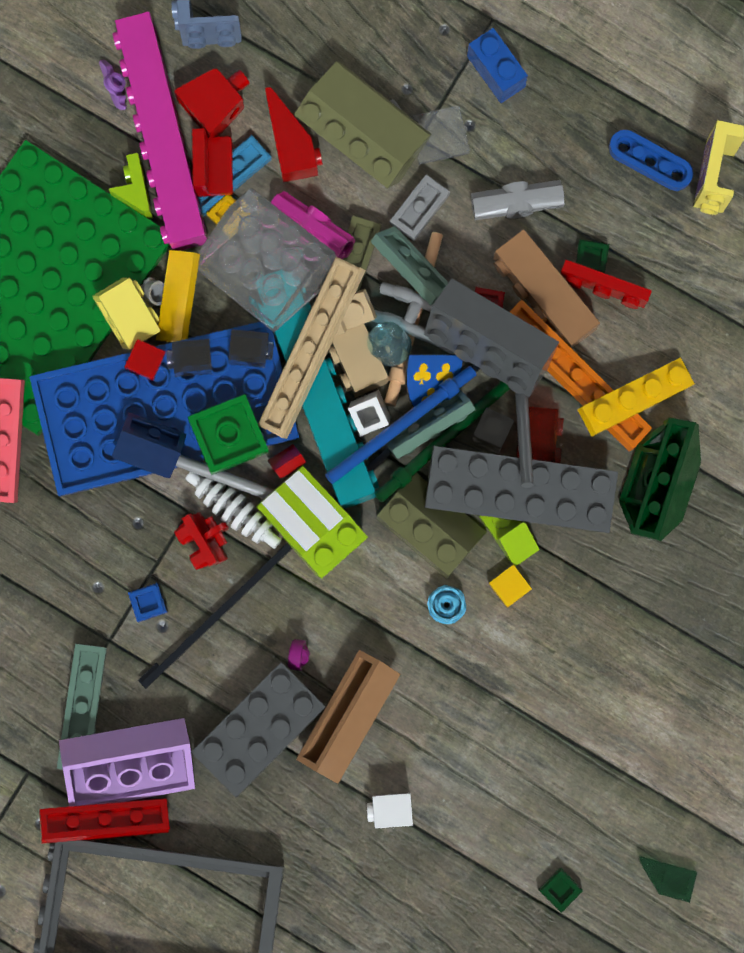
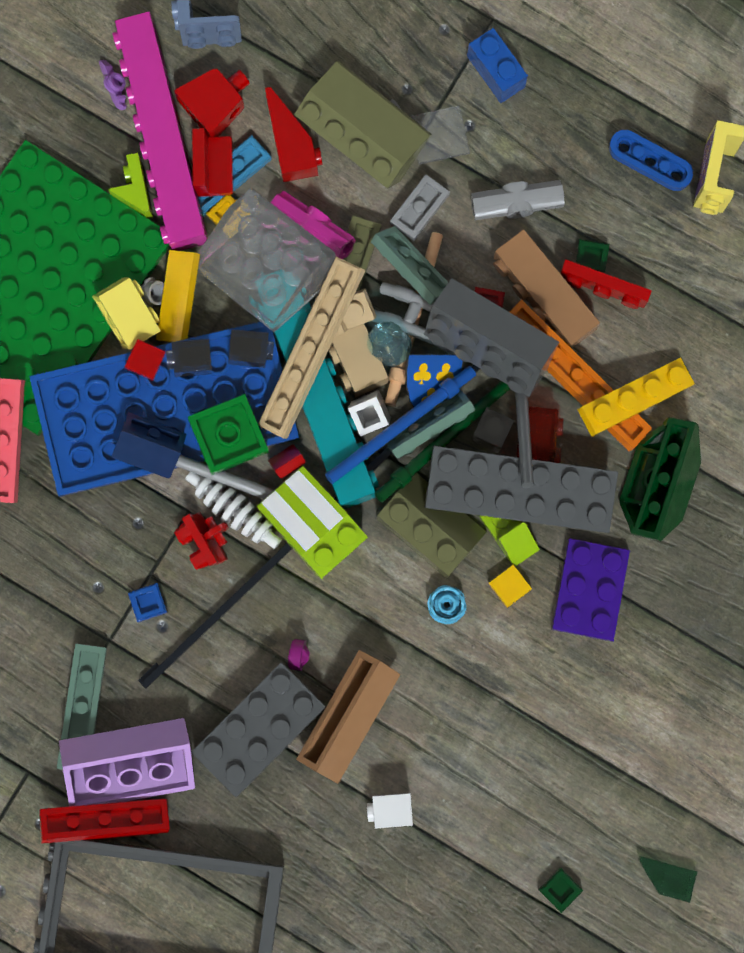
none -> dark purple plate [552,538,630,642]

